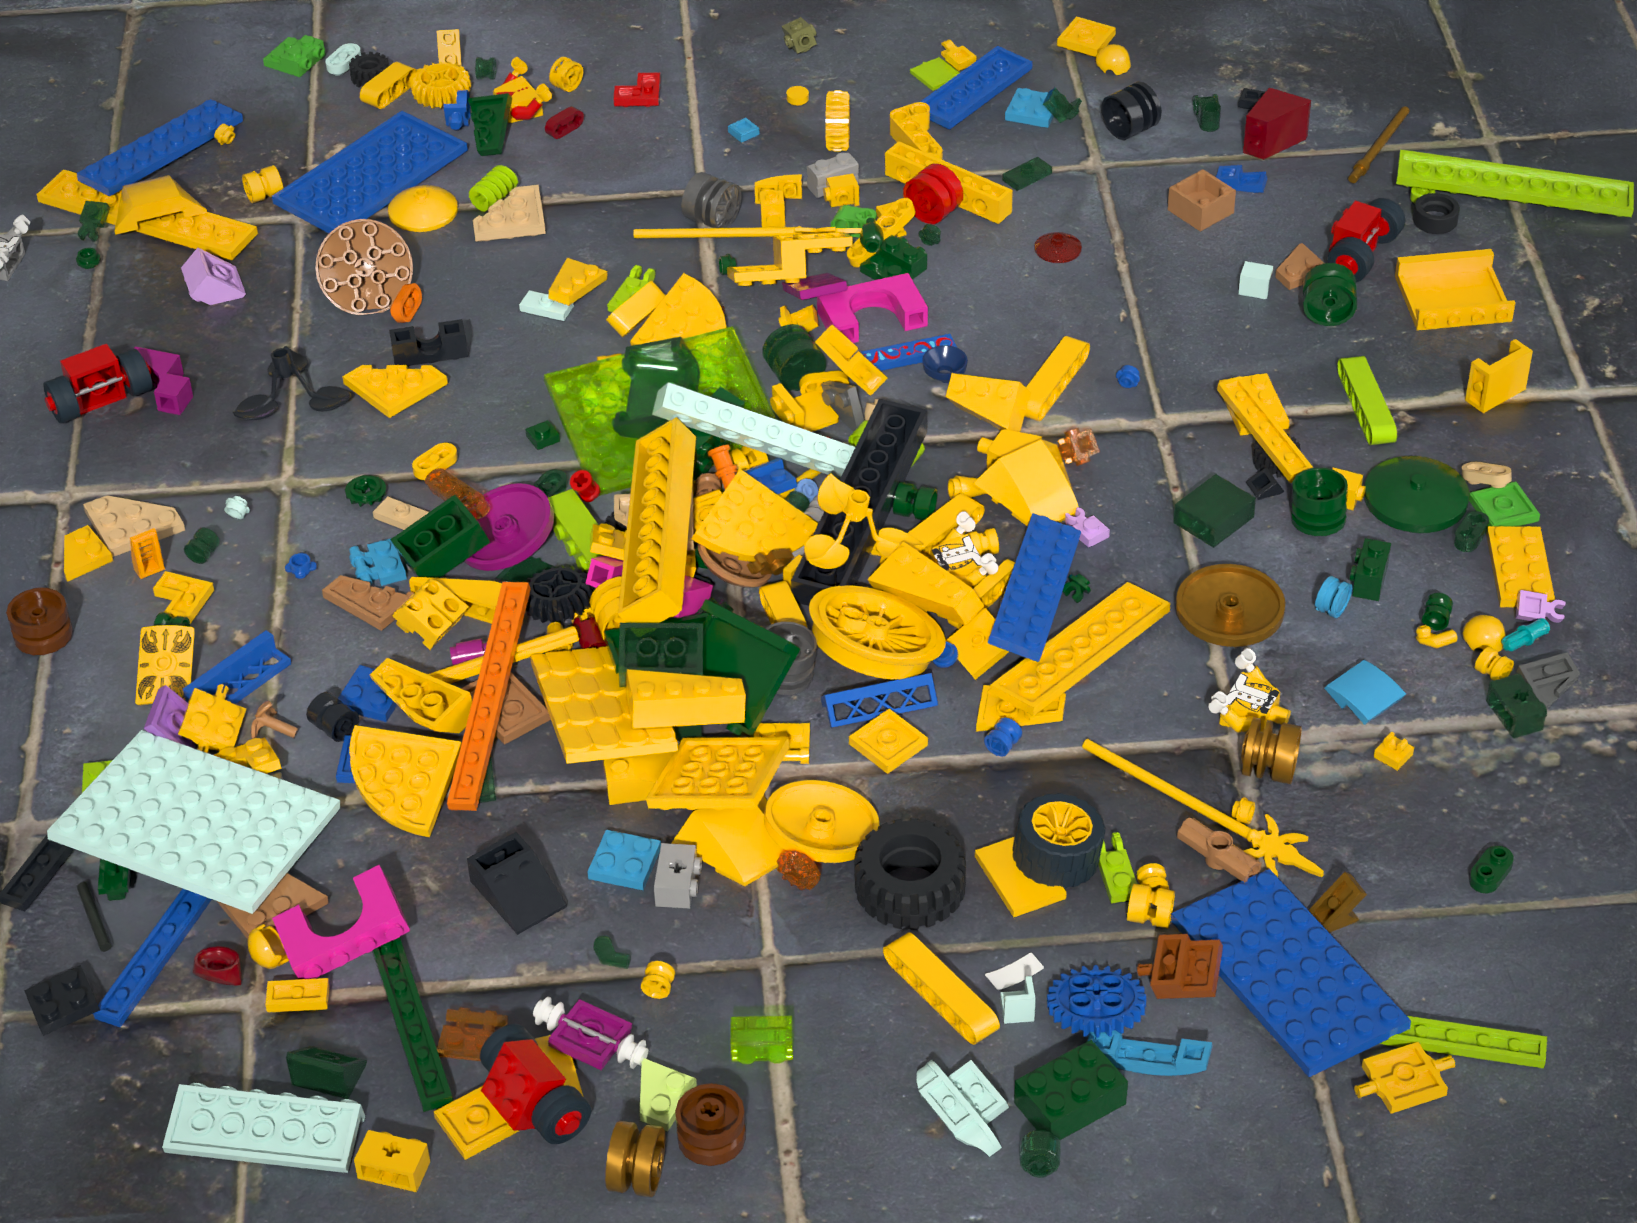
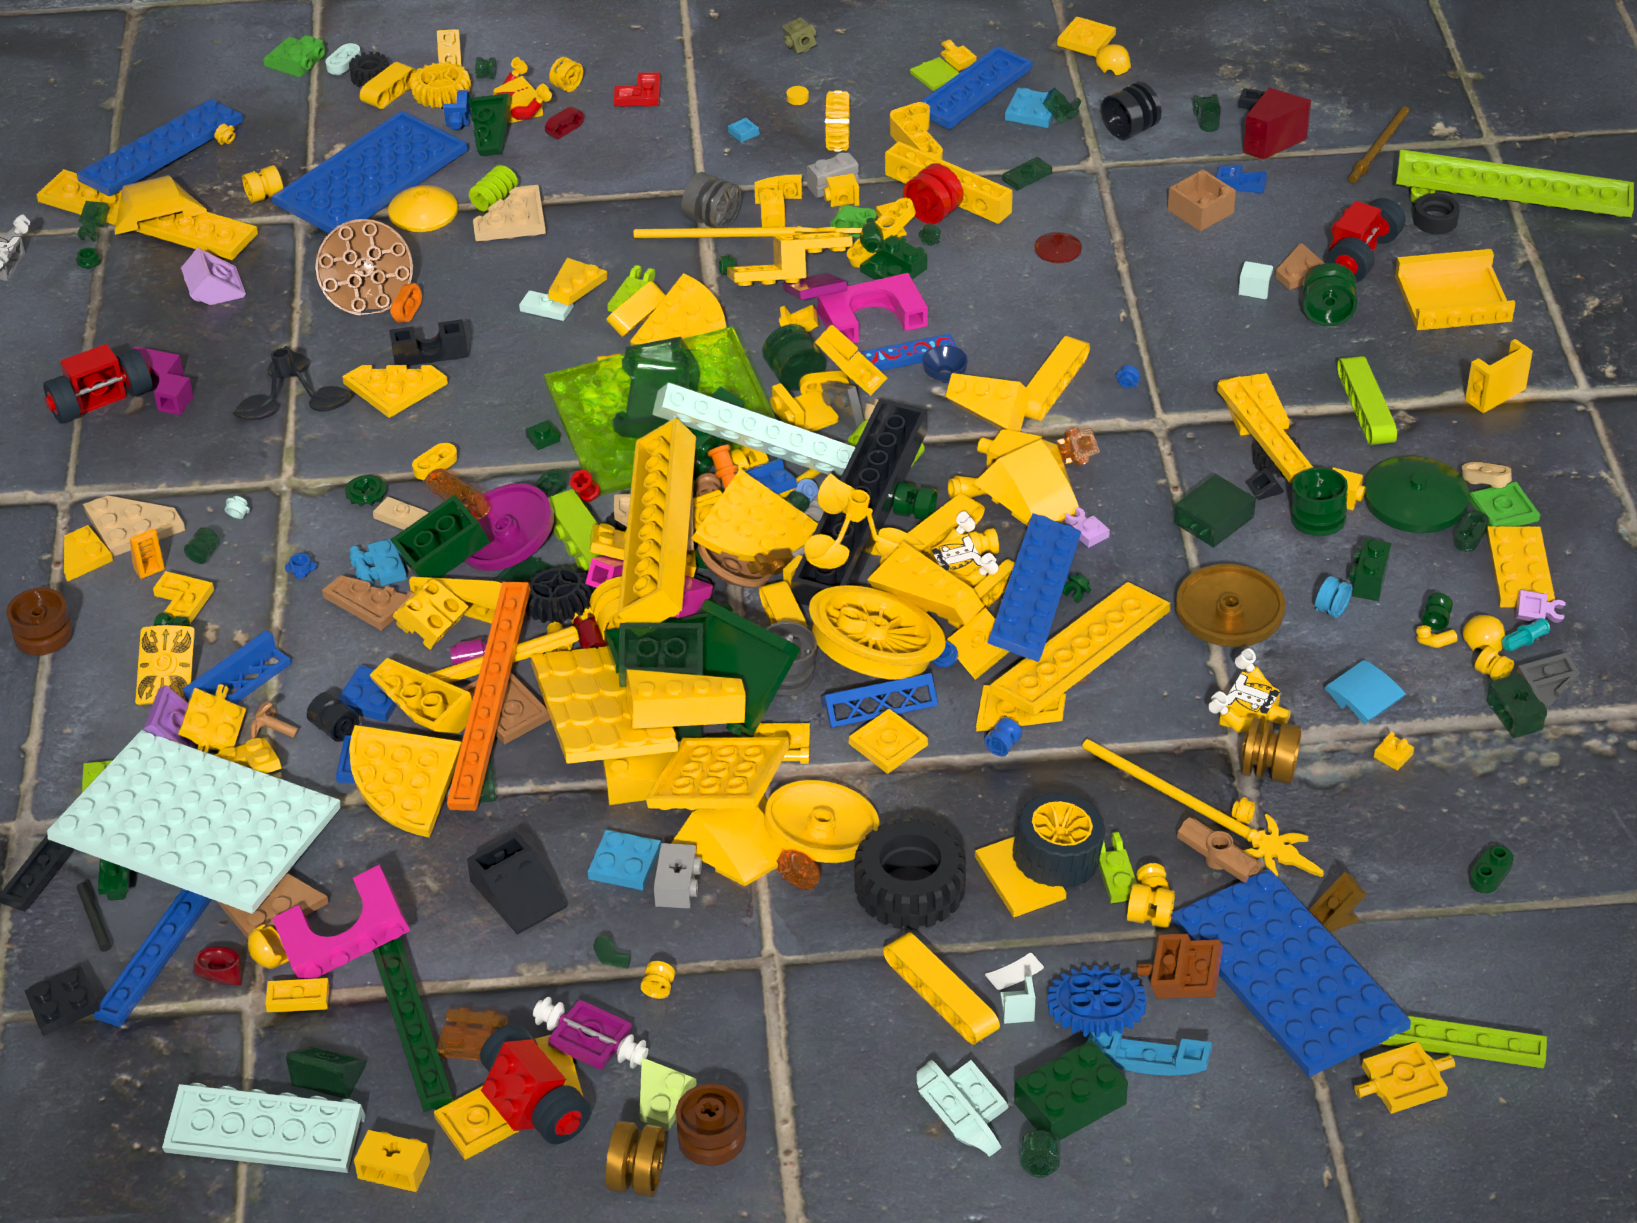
clear neon green brick [731,1016,793,1064] -> none

